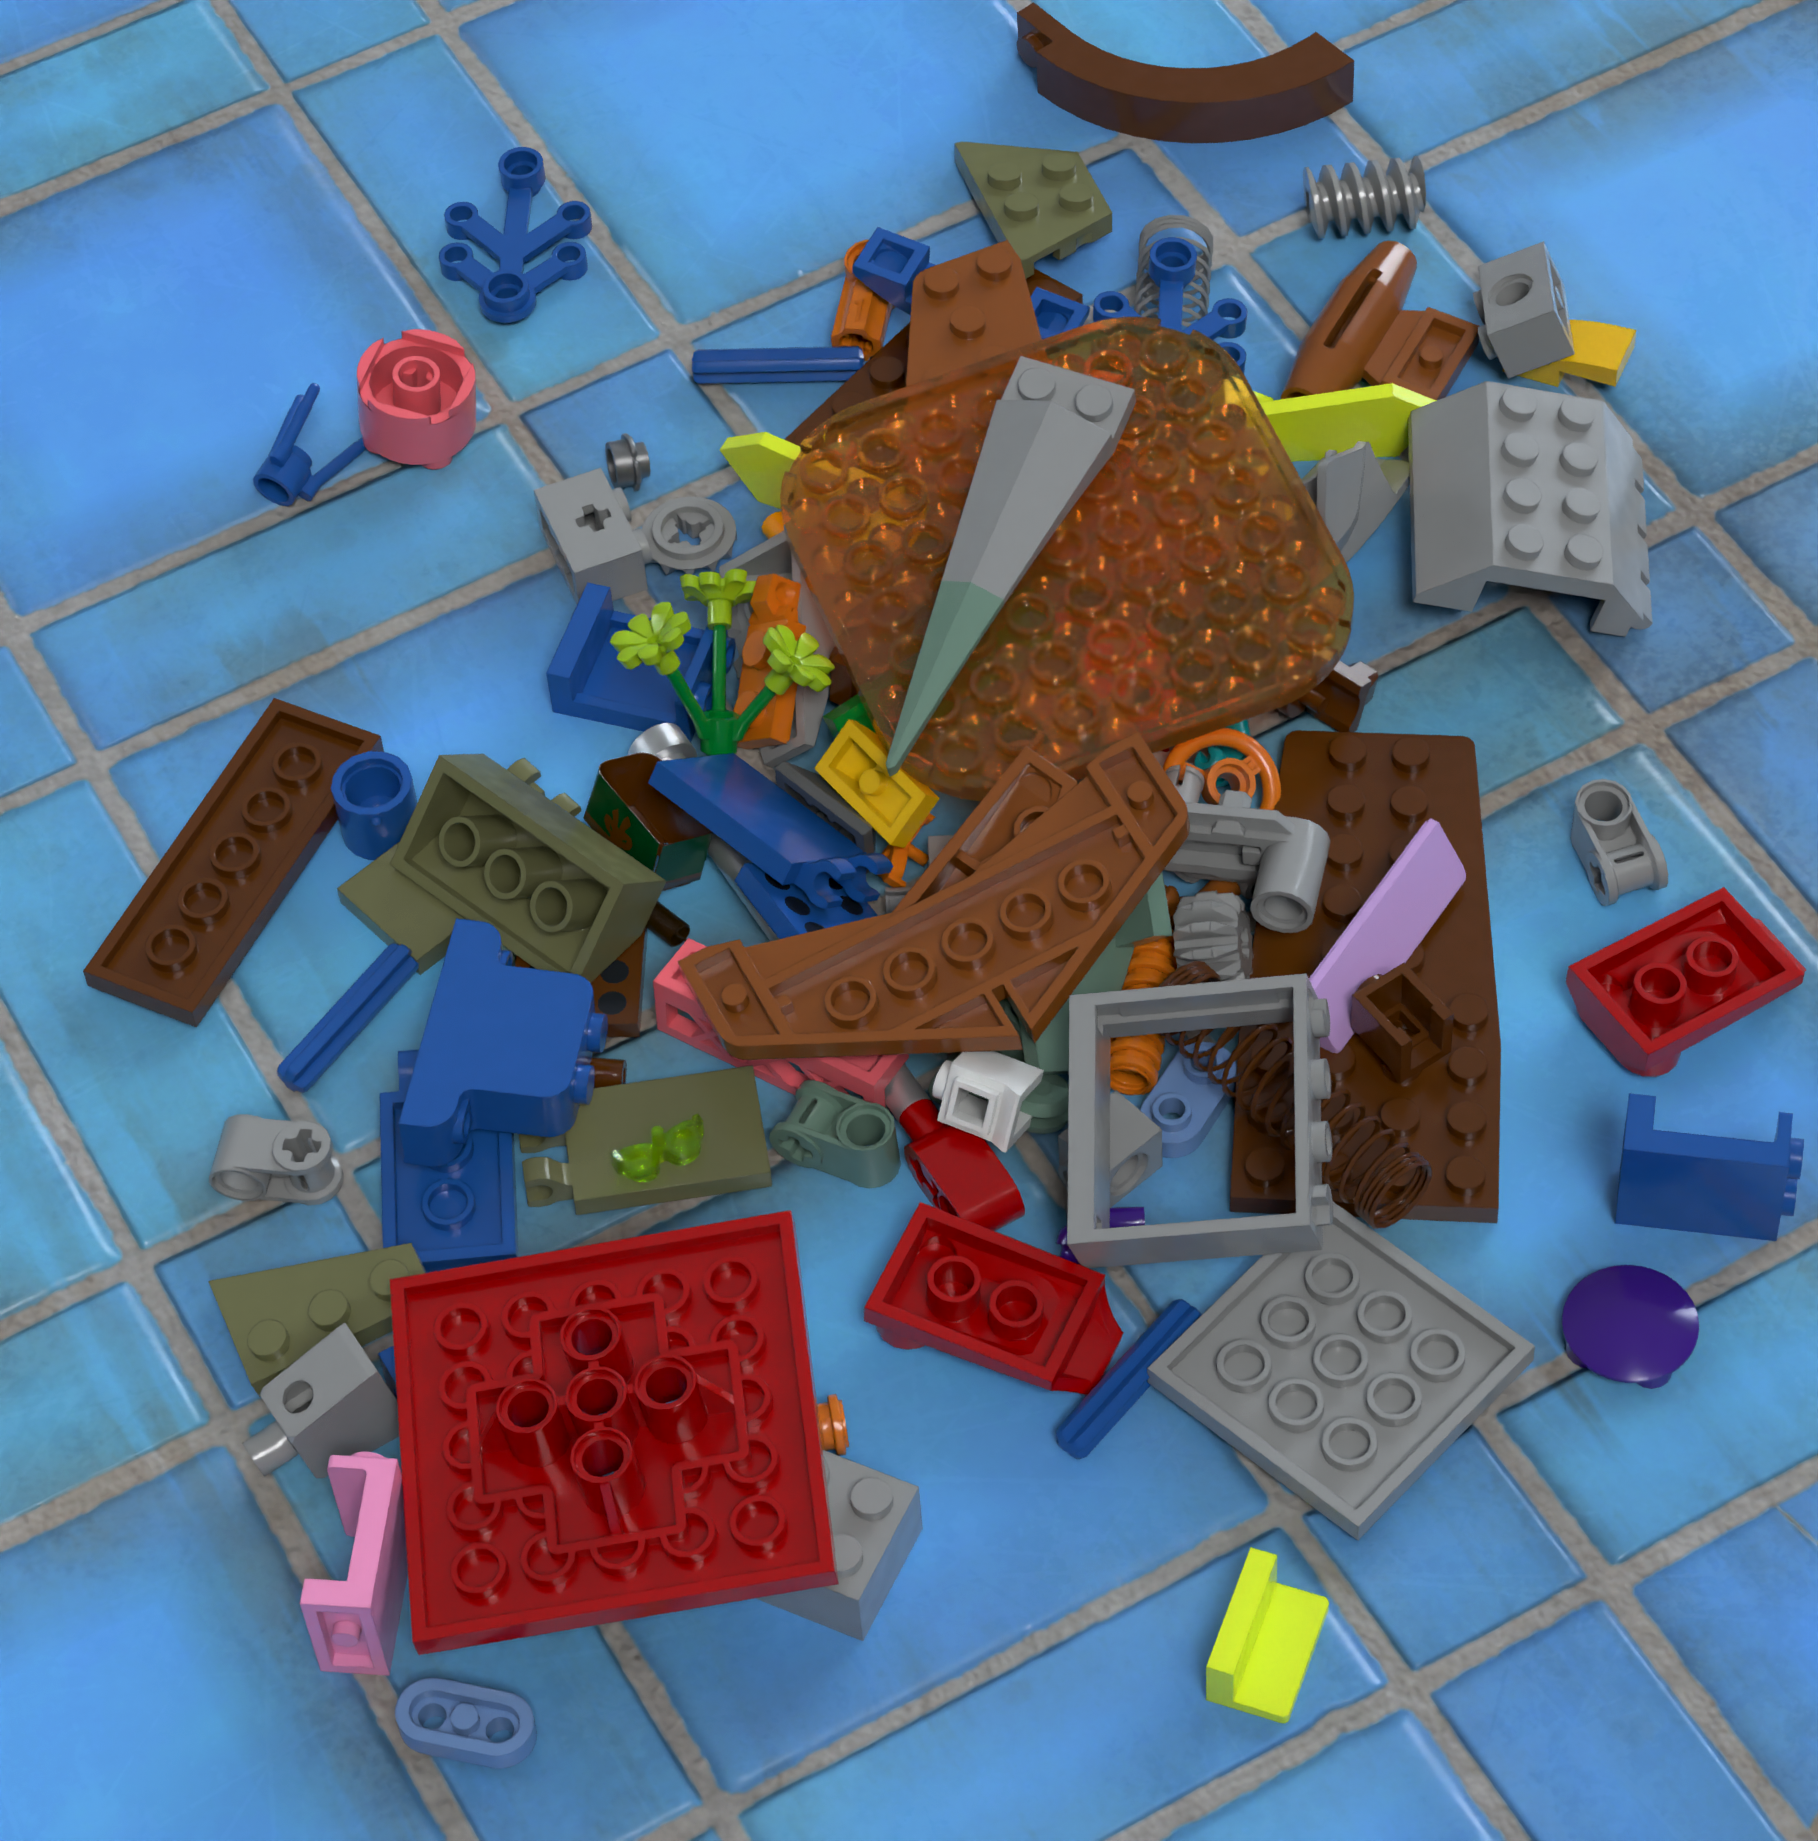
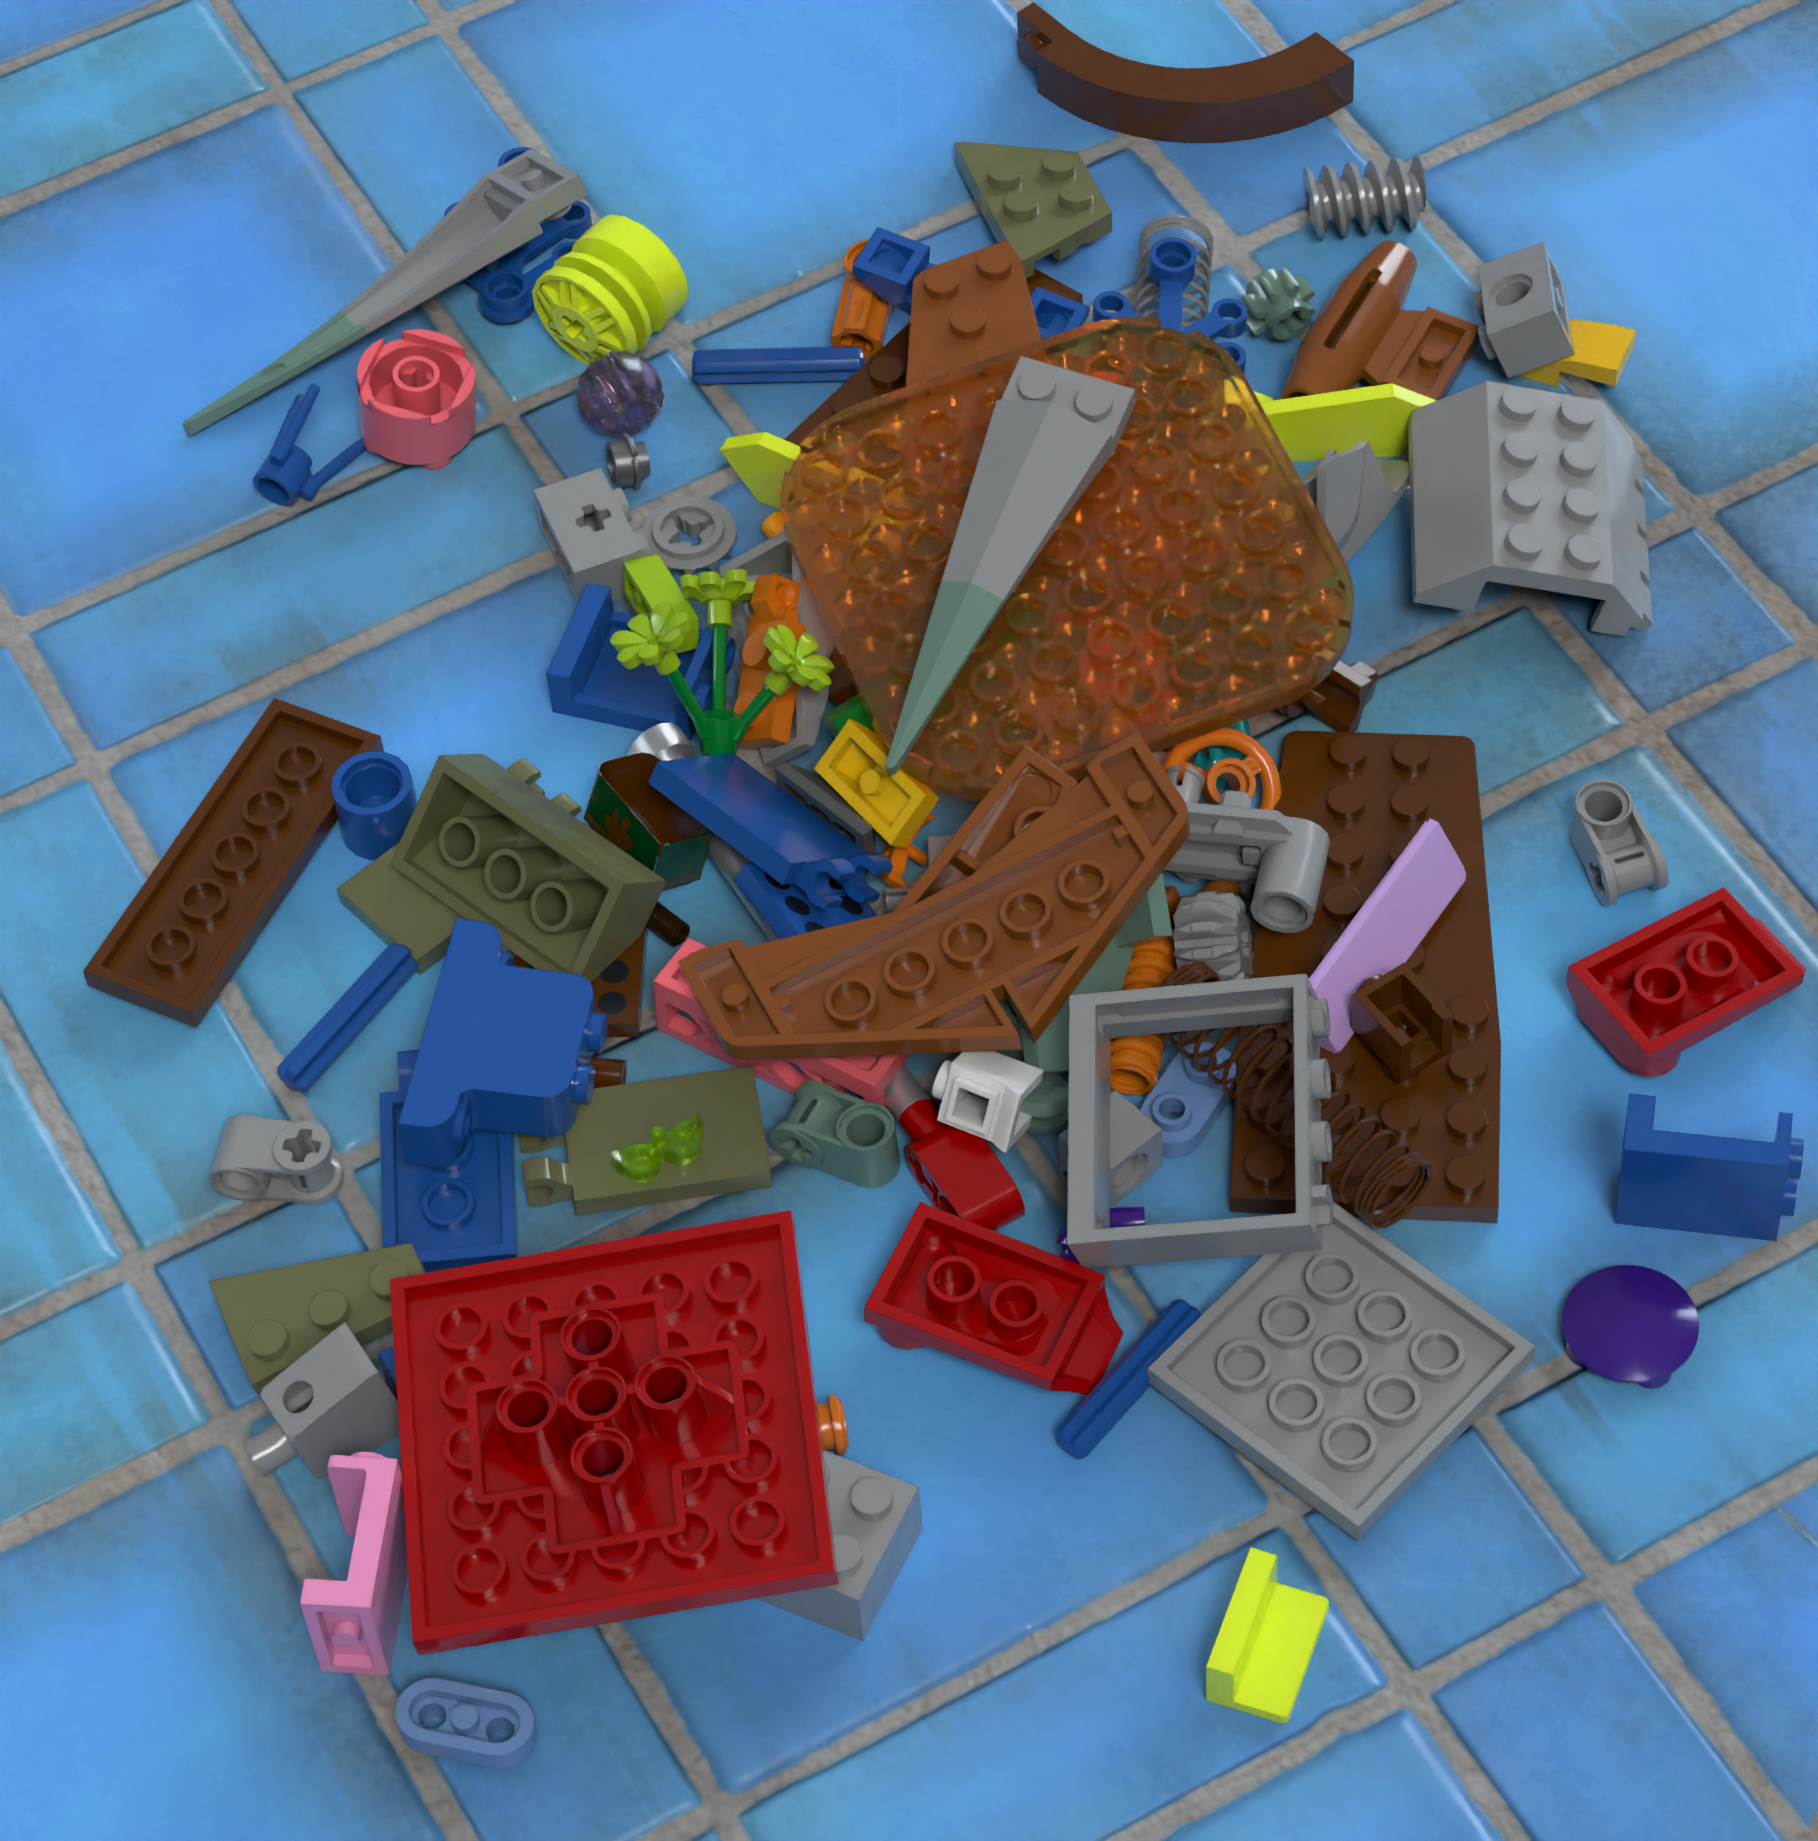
none -> light grey plate [182,148,587,438]
none -> neon yellow wheel [532,215,689,372]
none -> clear purple piece [576,350,664,439]
none -> lime piece [623,554,699,654]
none -> sand green gear [1242,268,1315,342]

